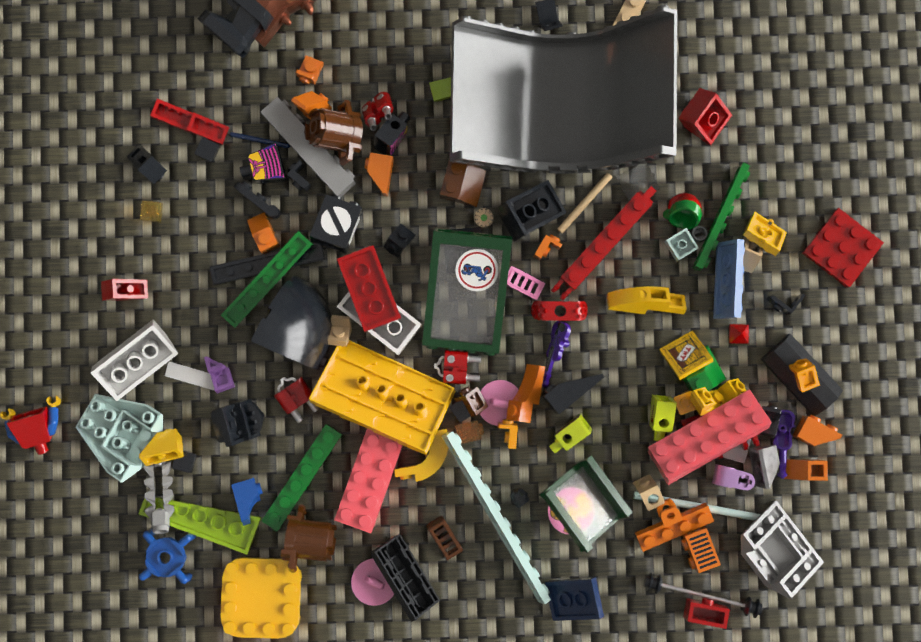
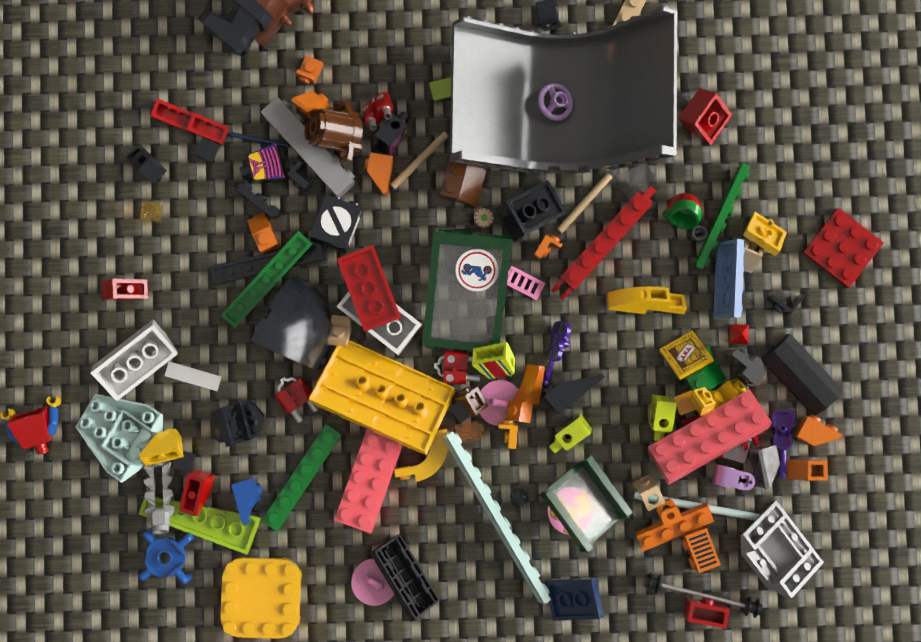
medium lavender slope [204,356,235,393] -> none
reddish brown container [281,504,337,573] -> none
black bracket [384,224,416,258] -> none
reddish brown slope [426,515,463,561] -> none
red piece [531,301,588,321] -> none
light aqua piece [664,228,699,262] -> none
black bracket [760,405,782,438] -> none
light orange bracket [789,359,820,393] -> none
none -> red slope [179,469,215,516]
none -> tan bar [390,132,449,189]
none -> neon yellow torso [472,342,515,380]
none -> lavender piece [538,83,573,121]
none -> dark grey brick [724,349,765,386]

